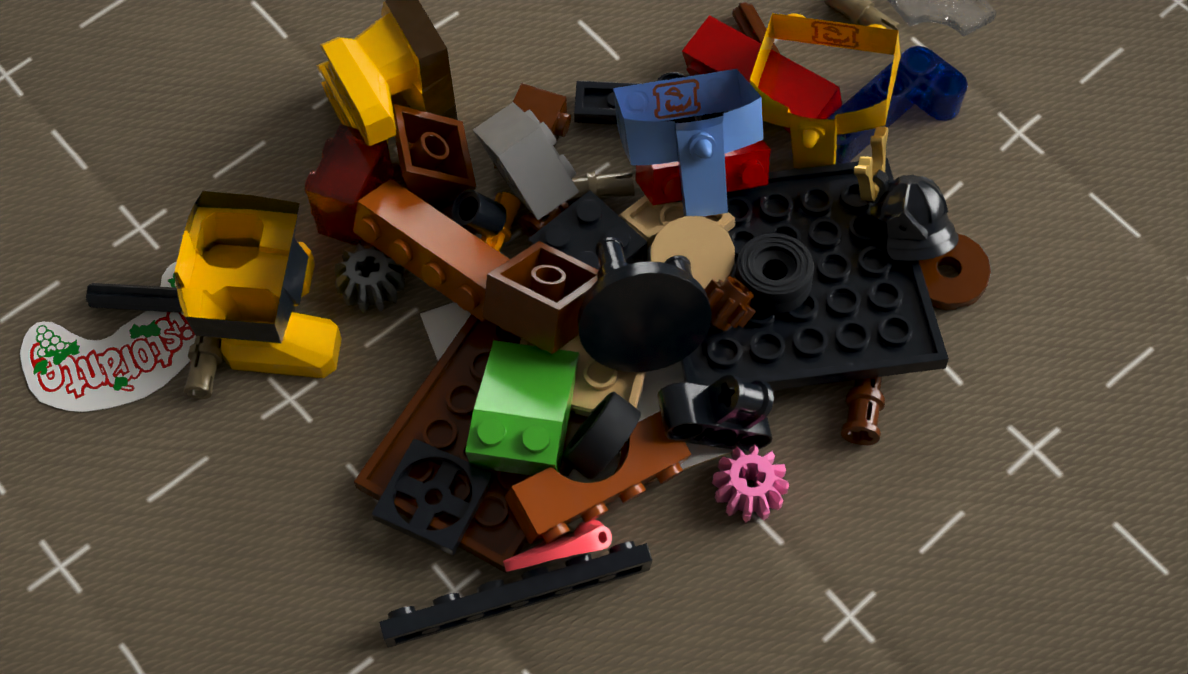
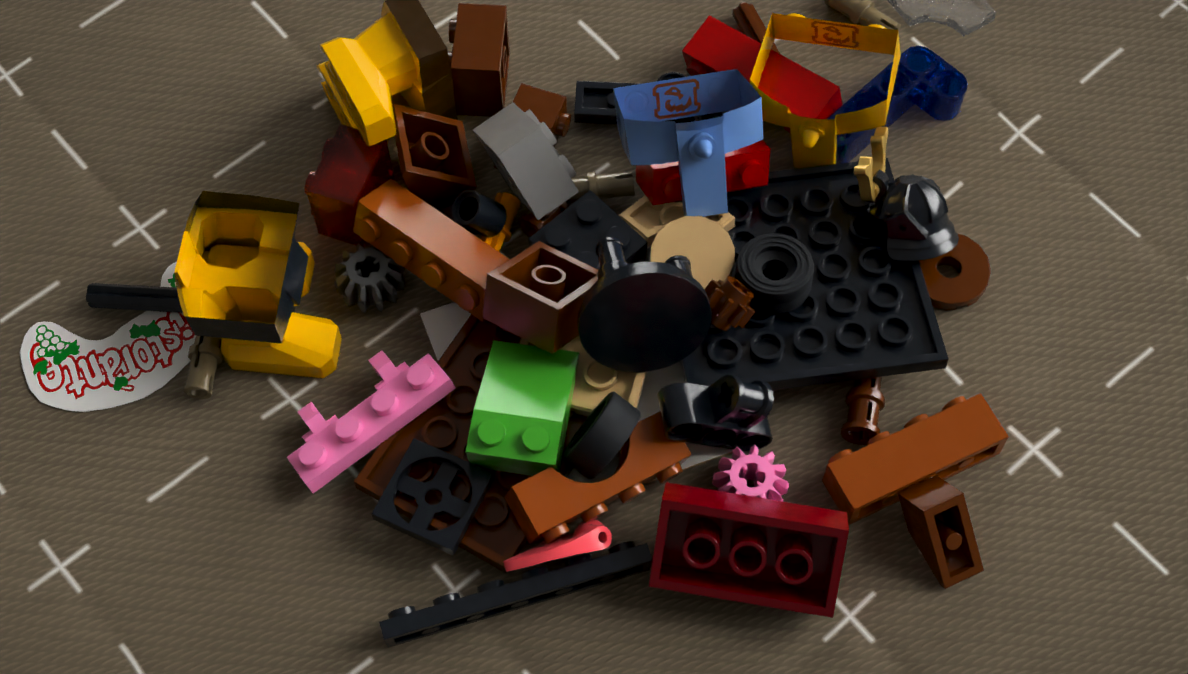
none -> bright pink hinge [287,350,456,494]
none -> reddish brown brick [448,3,510,117]
none -> dark red brick [649,482,849,618]
none -> dark orange brick [822,393,1009,525]
none -> reddish brown slope [898,475,984,589]

